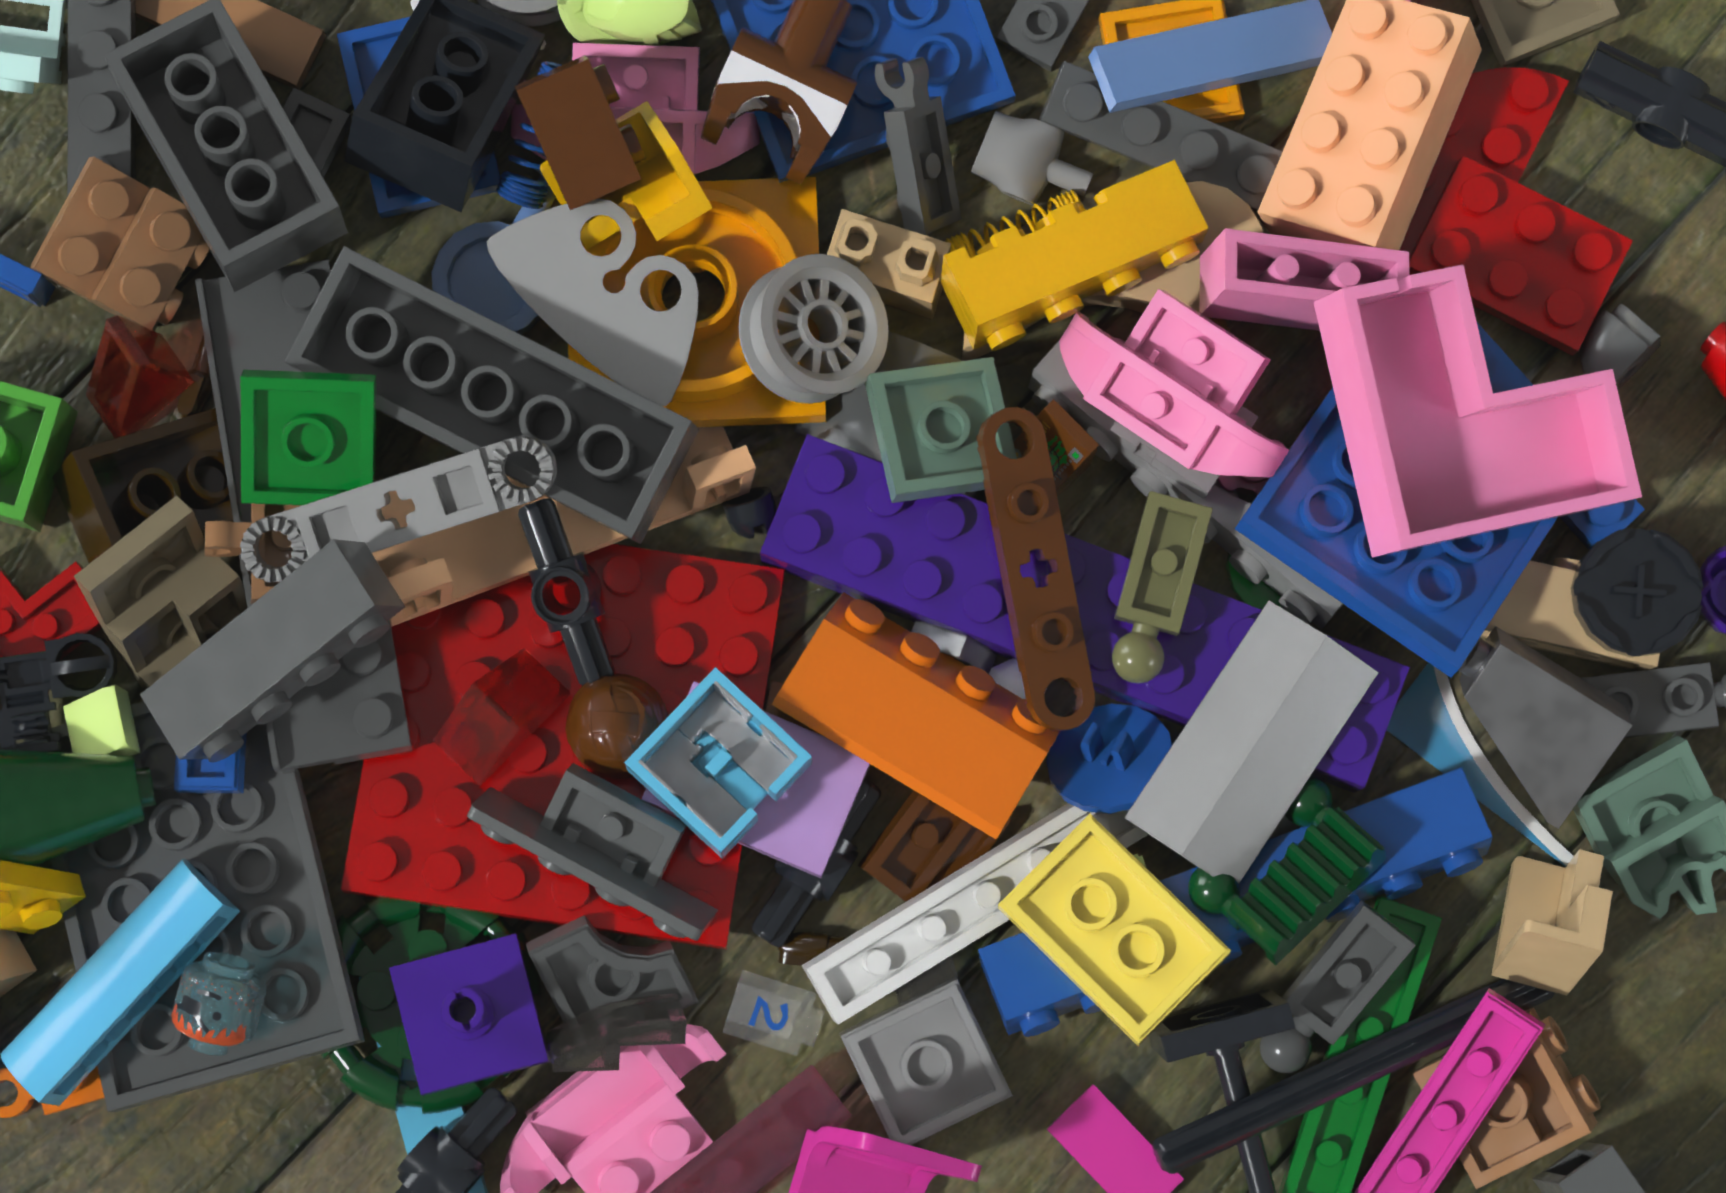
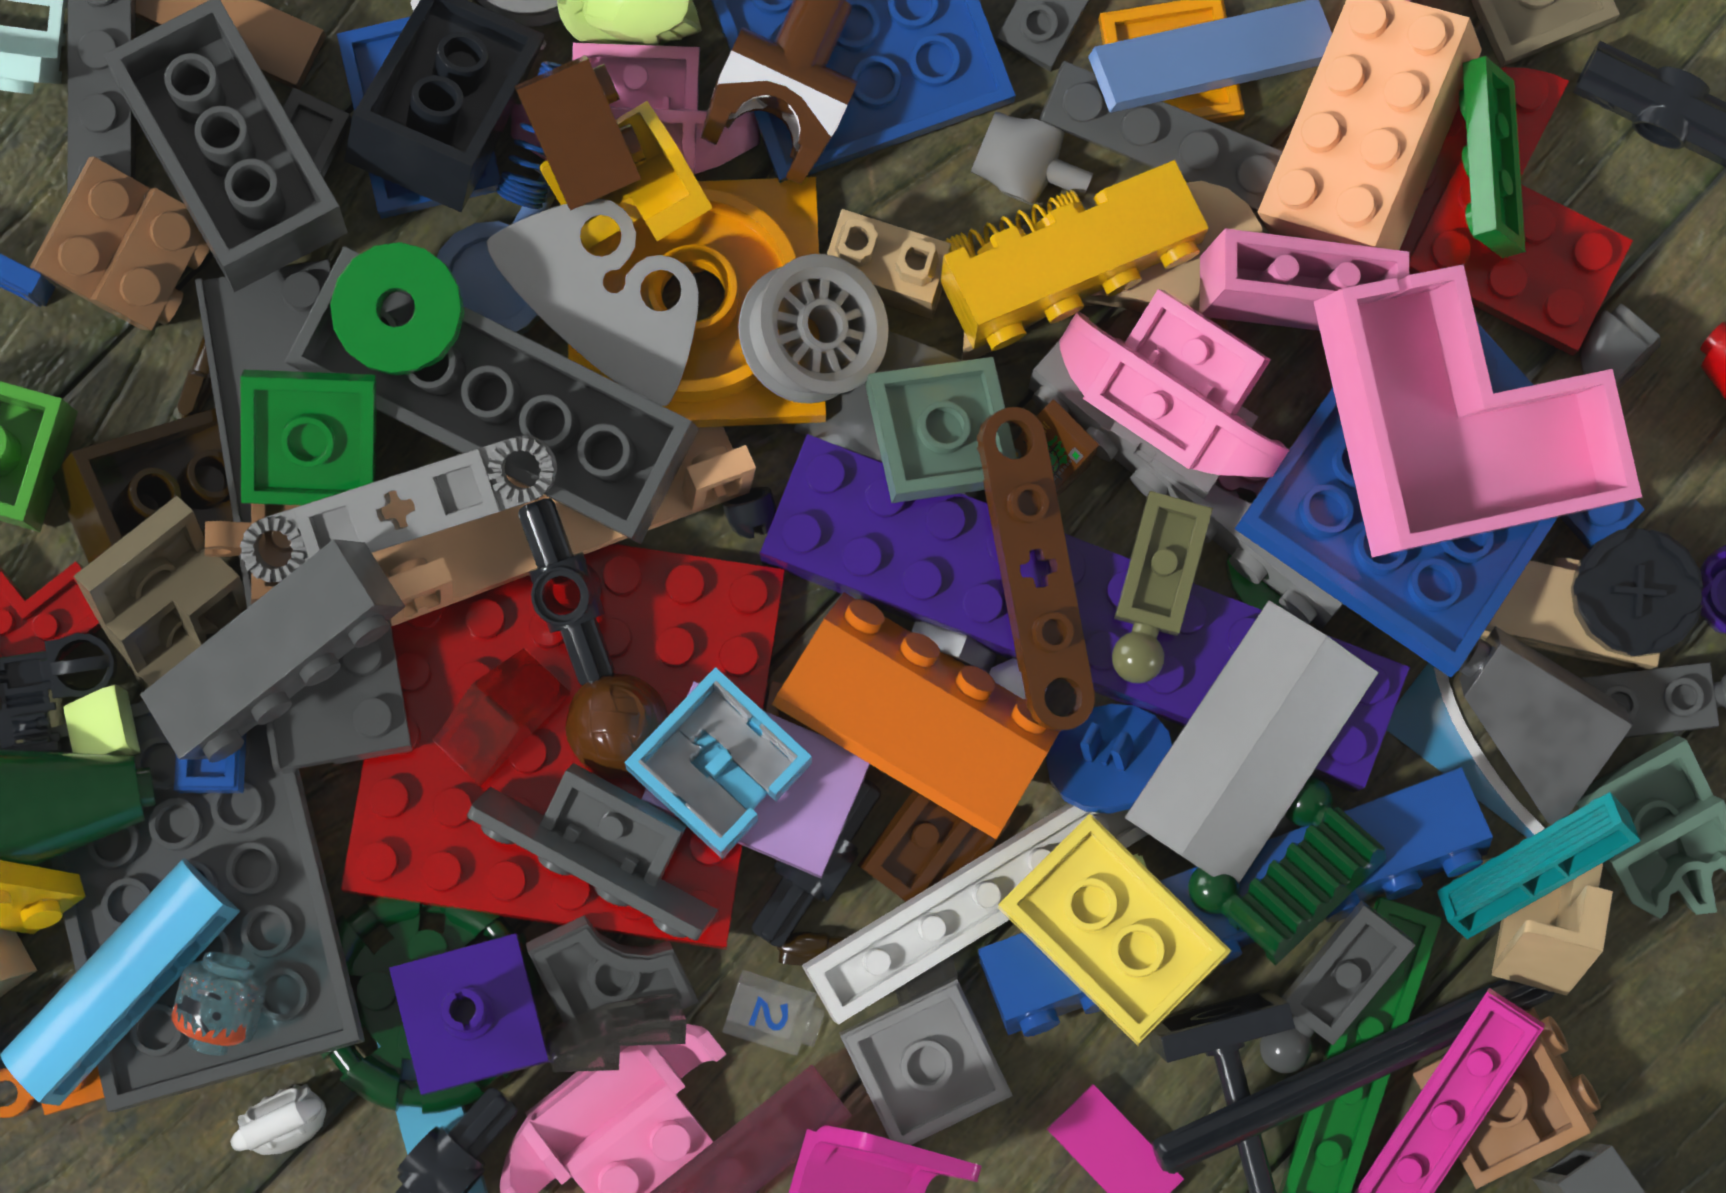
clear red slope [86,315,194,438] -> none
dark grey plate [875,57,962,235] -> none
none -> white piece [230,1084,327,1155]
none -> green tile [330,242,465,376]
none -> teal piece [1437,792,1641,939]
none -> green plate [1459,56,1526,258]

